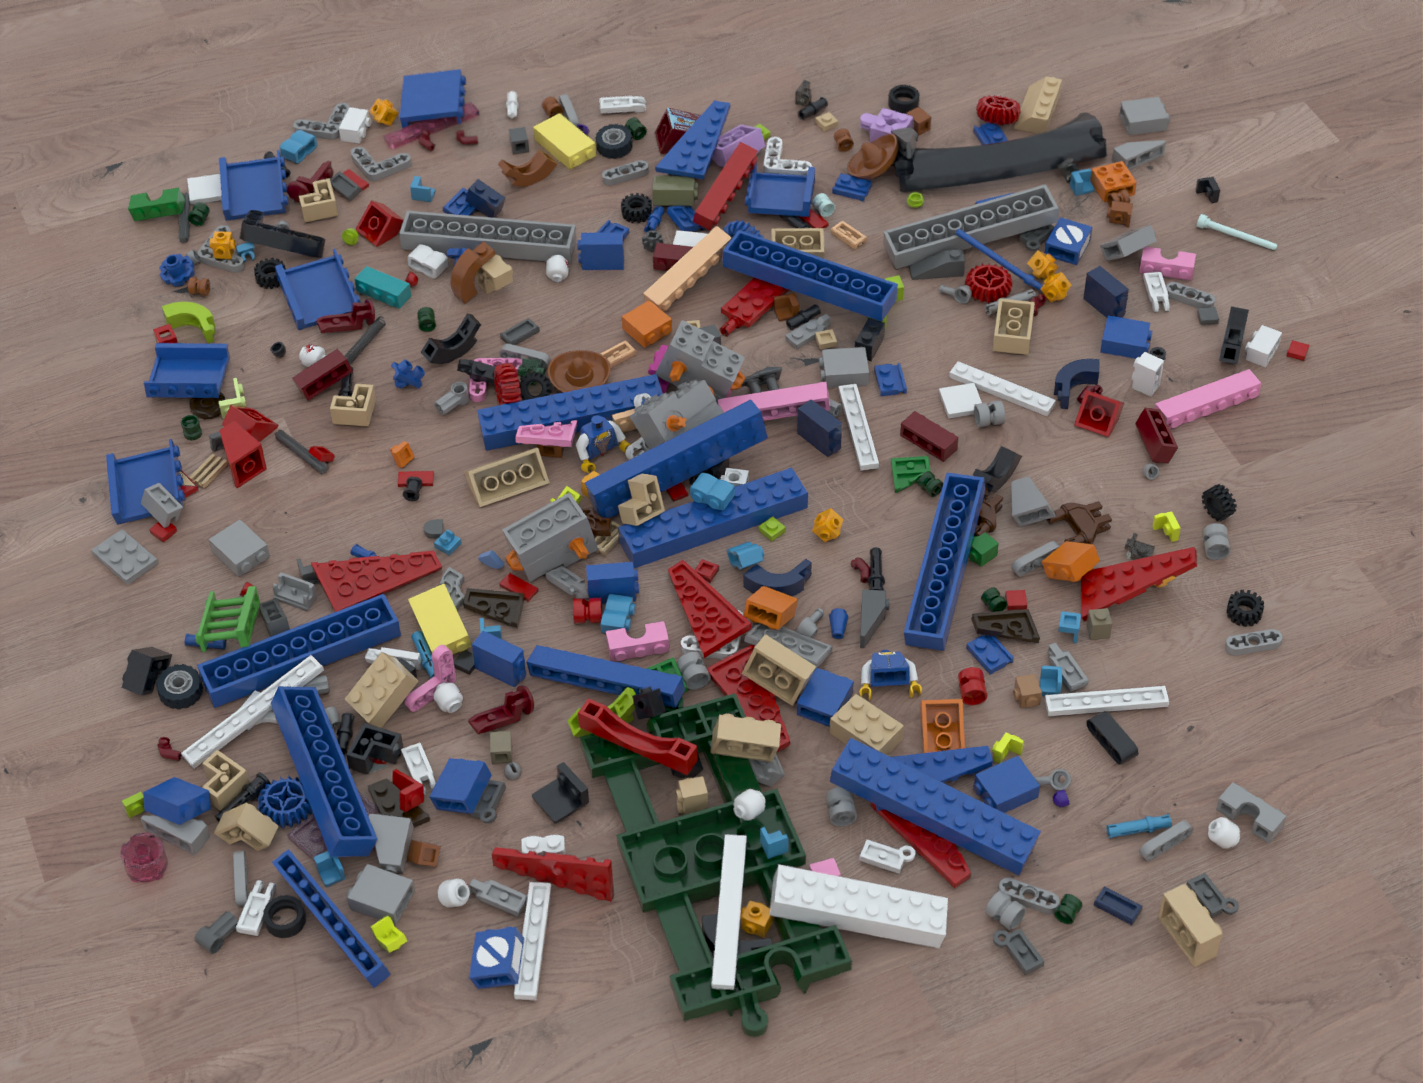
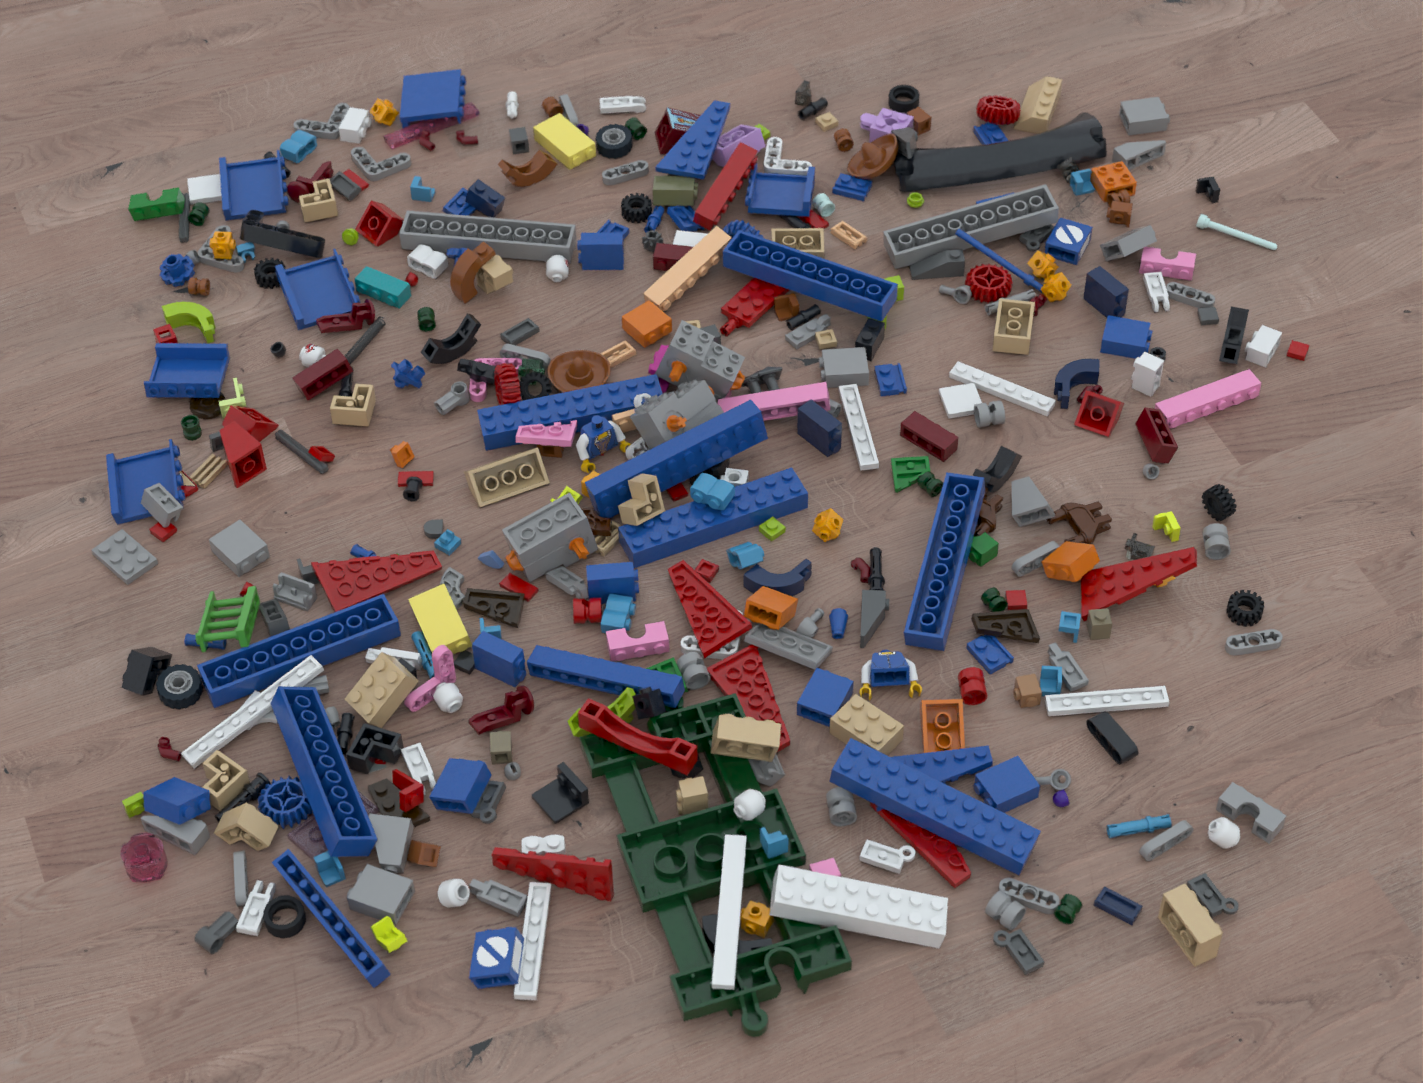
tan brick [742,634,816,706] -> none
neon yellow bracket [992,732,1024,764] -> none

